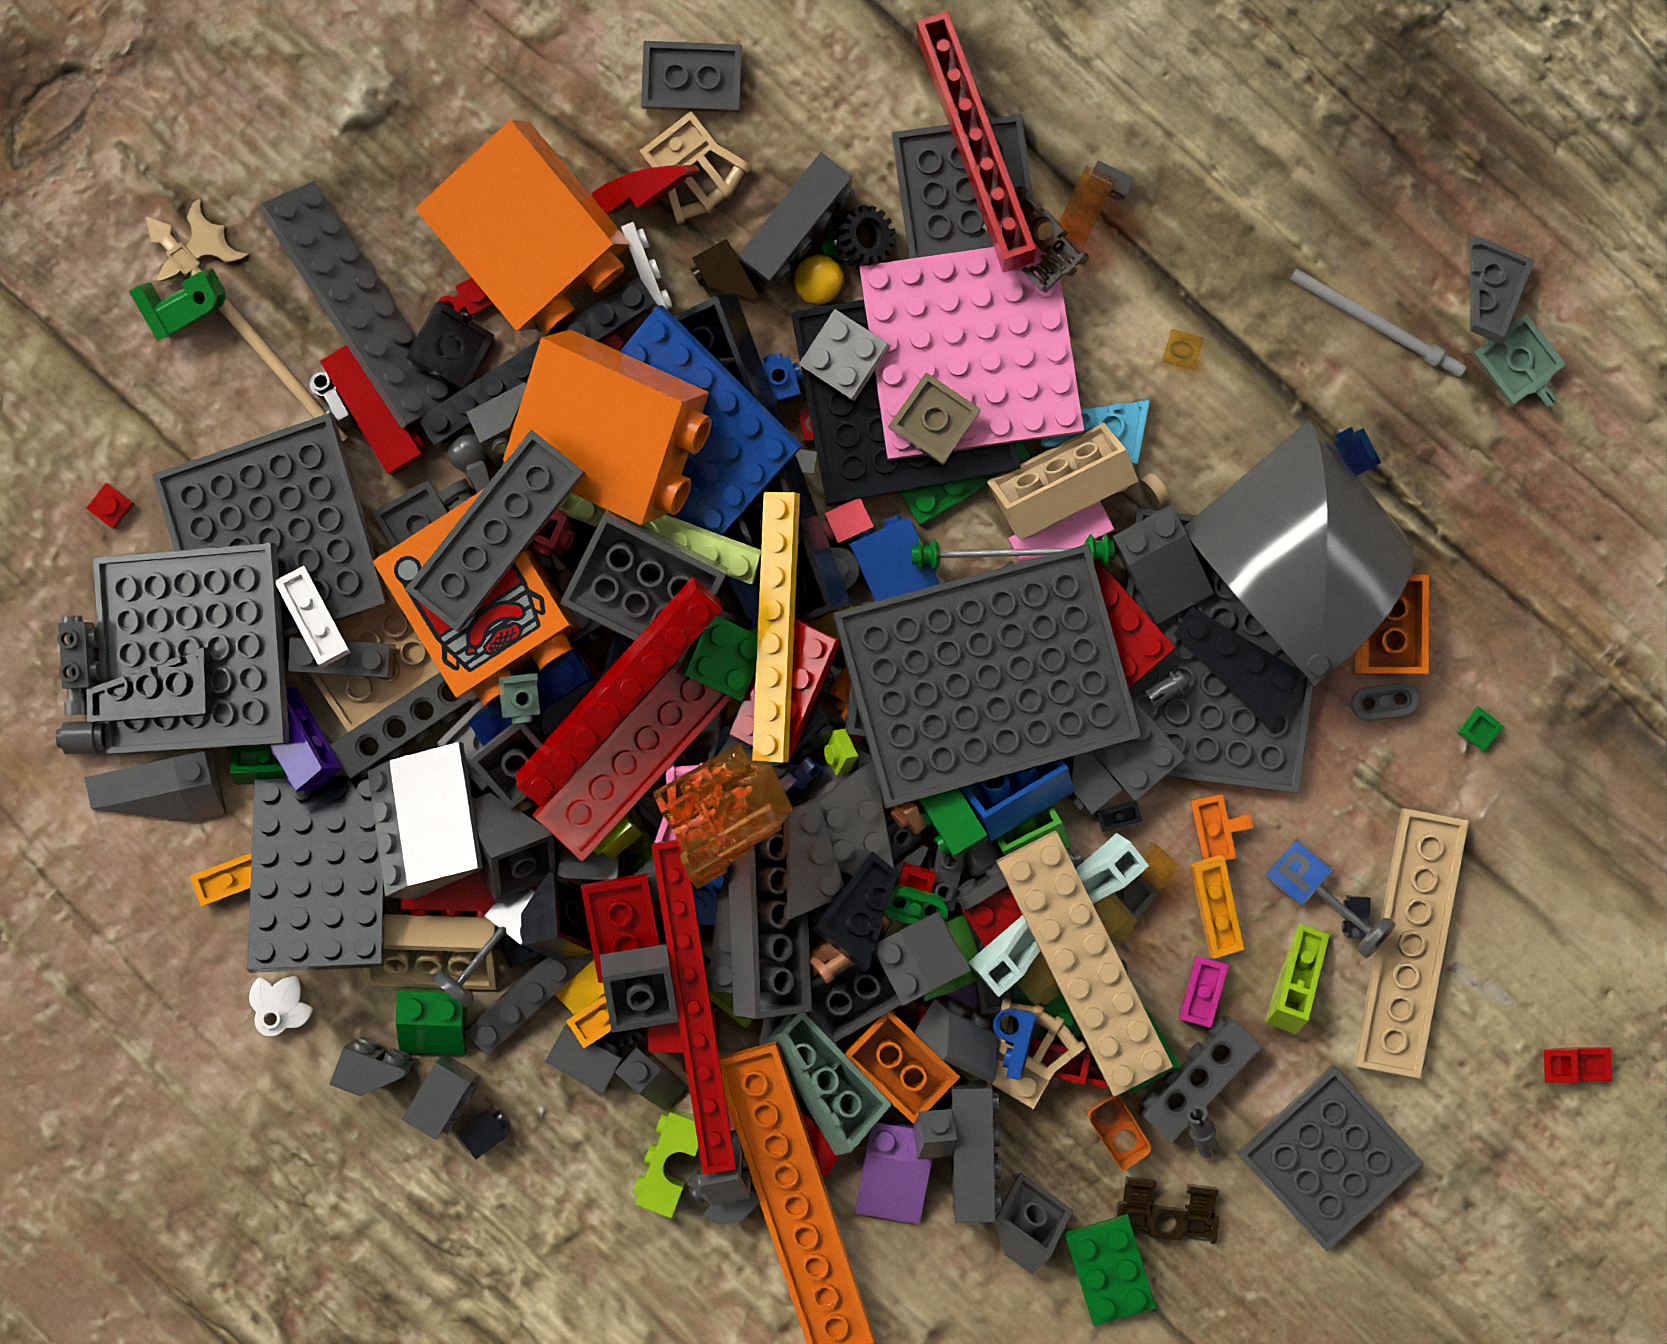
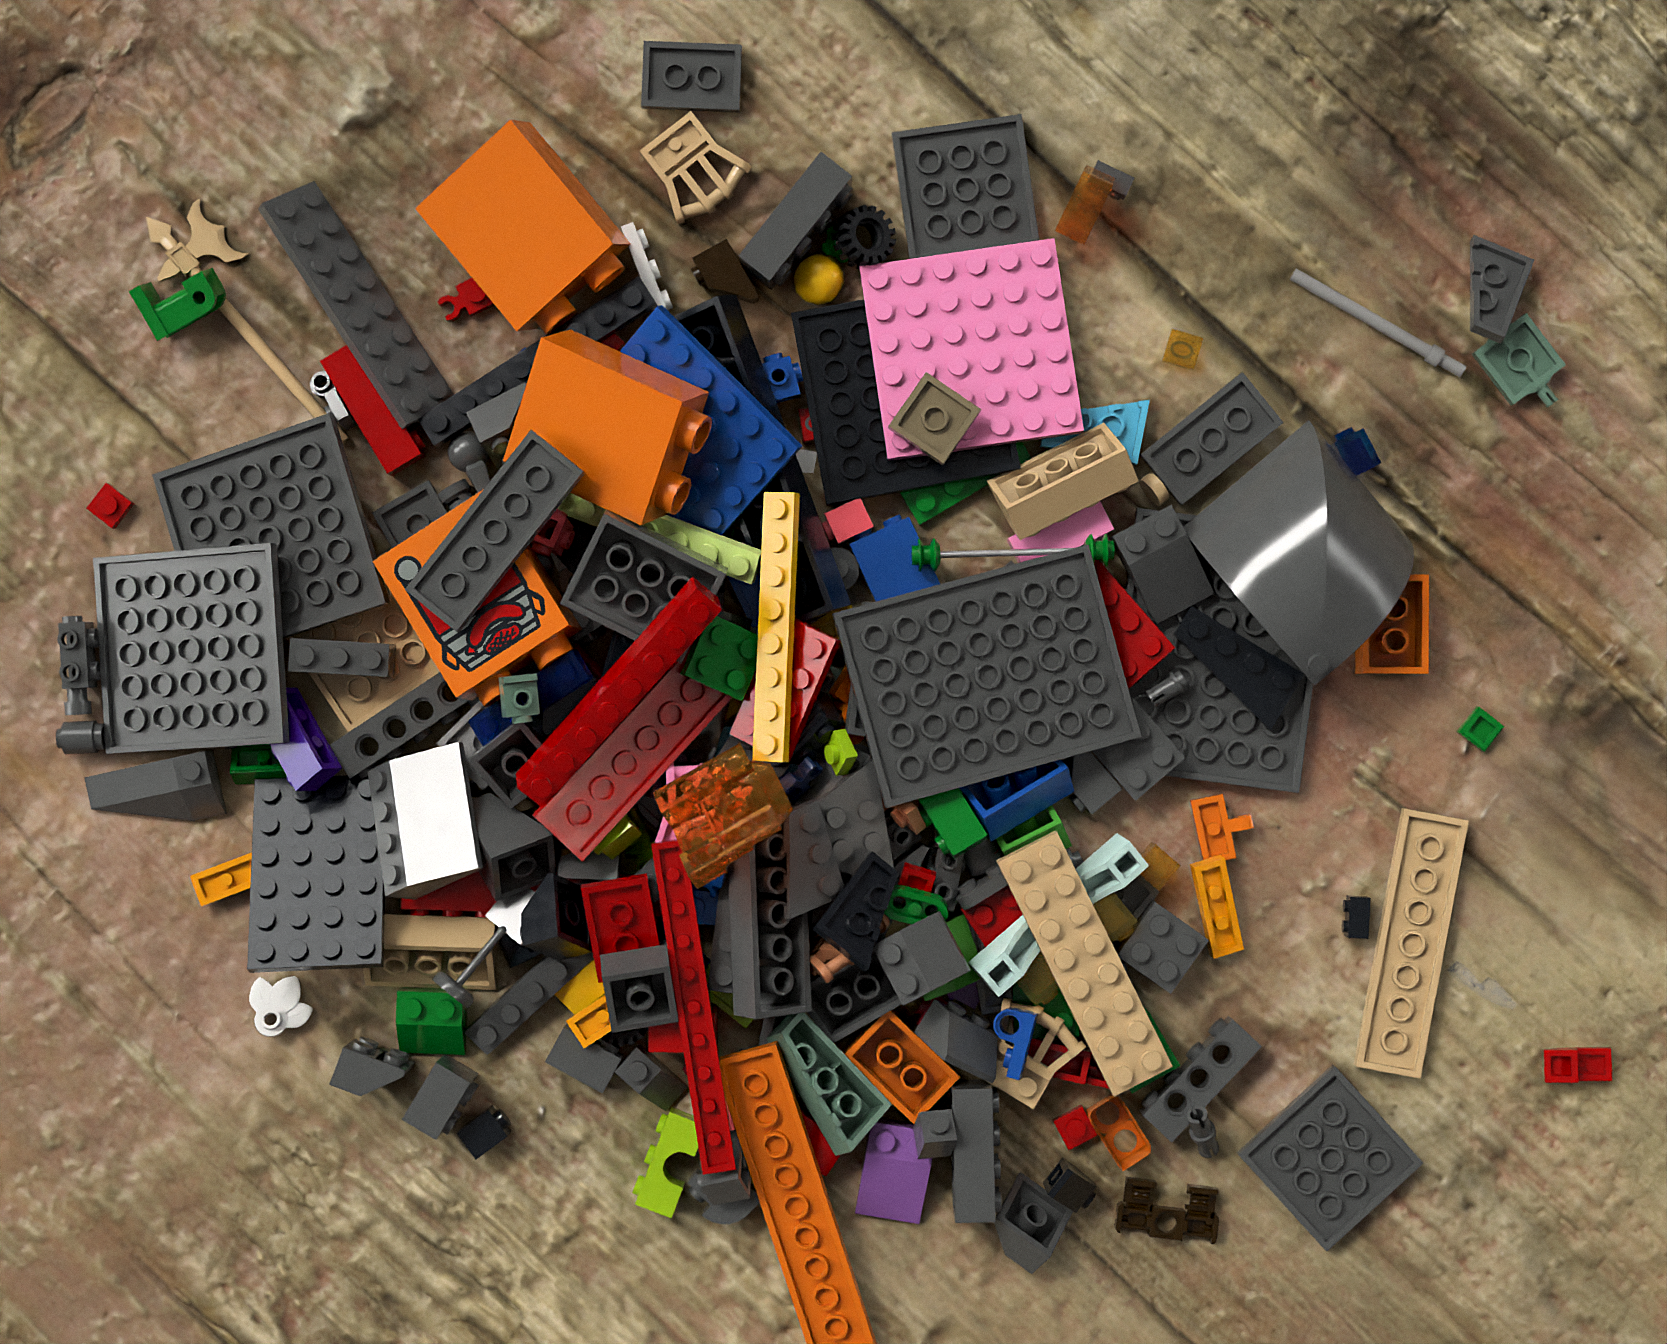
wing [86,647,212,723] -> none
white plate [275,566,351,668] -> none
black plate [406,301,494,391] -> none
red slope [591,165,699,215] -> none
light grey plate [799,309,891,401] -> none
red brick [917,11,1036,273] -> none
dark brown piece [982,186,1089,293] -> none
green plate [1065,1214,1156,1326] -> none
black piece [1096,801,1142,832] -> none
dark pink plate [1178,955,1228,1028] -> none
piece [1264,839,1396,959] -> none
lime slope [1265,923,1330,1034] -> none
dark grey plate [1351,682,1419,720] -> none
none -> black slope [1043,1157,1096,1213]
none -> red plate [1052,1105,1097,1150]
none -> dark grey brick [1115,901,1209,994]
none -> dark grey plate [1139,372,1284,506]

